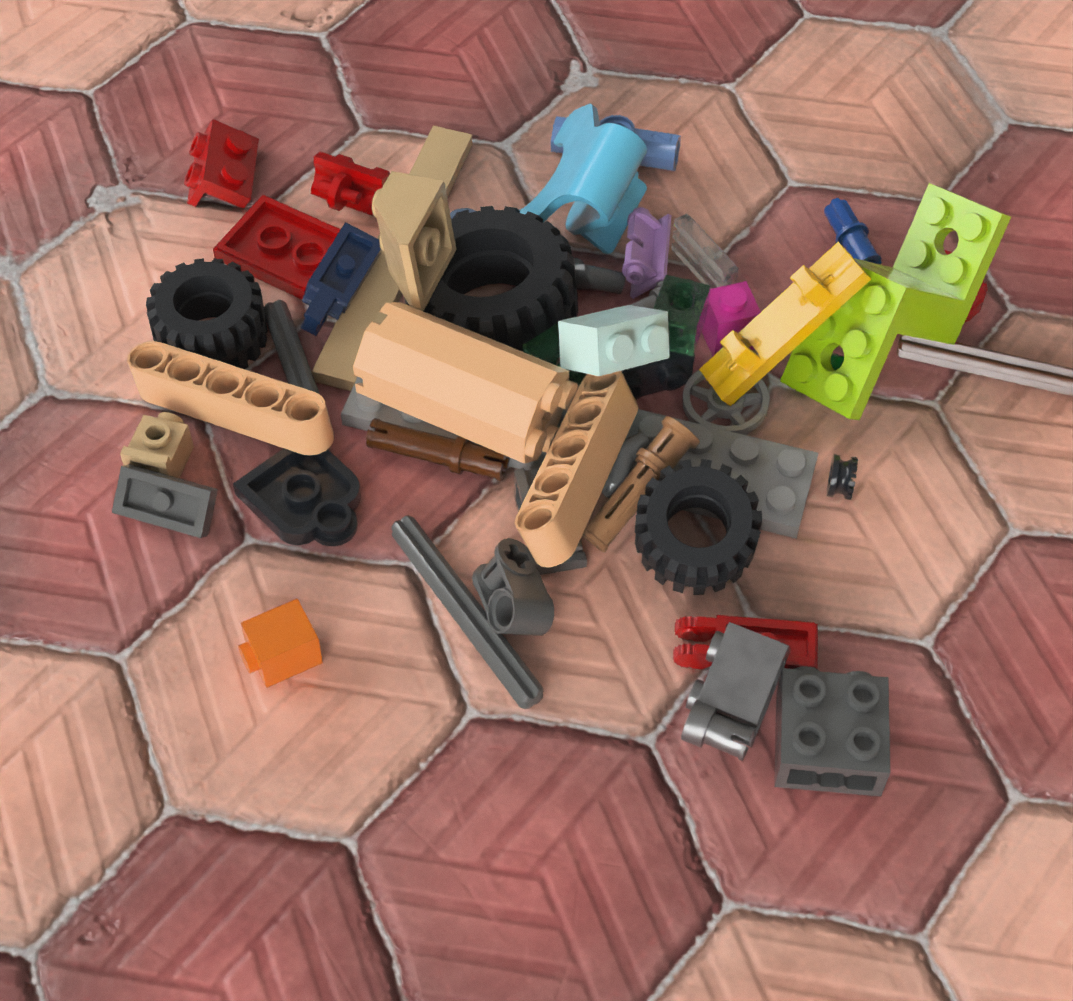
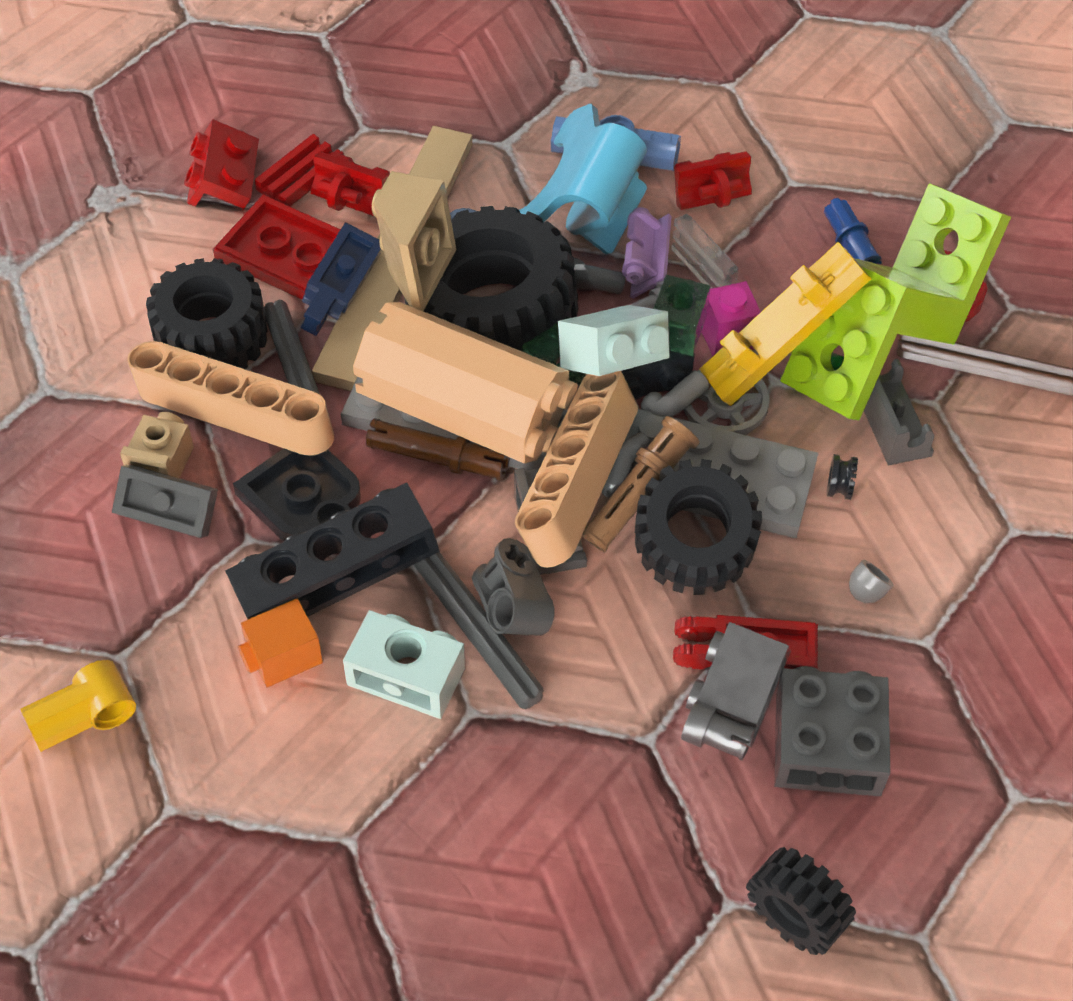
none -> yellow piece [20,660,136,752]
none -> black brick [225,482,440,619]
none -> red tile [255,134,344,207]
none -> light aqua brick [343,610,465,719]
none -> light grey arm [641,370,709,417]
none -> red hips [674,151,752,210]
none -> black tyre [746,847,856,955]
none -> light grey hinge [849,560,893,603]
none -> dark grey hinge [864,359,934,466]

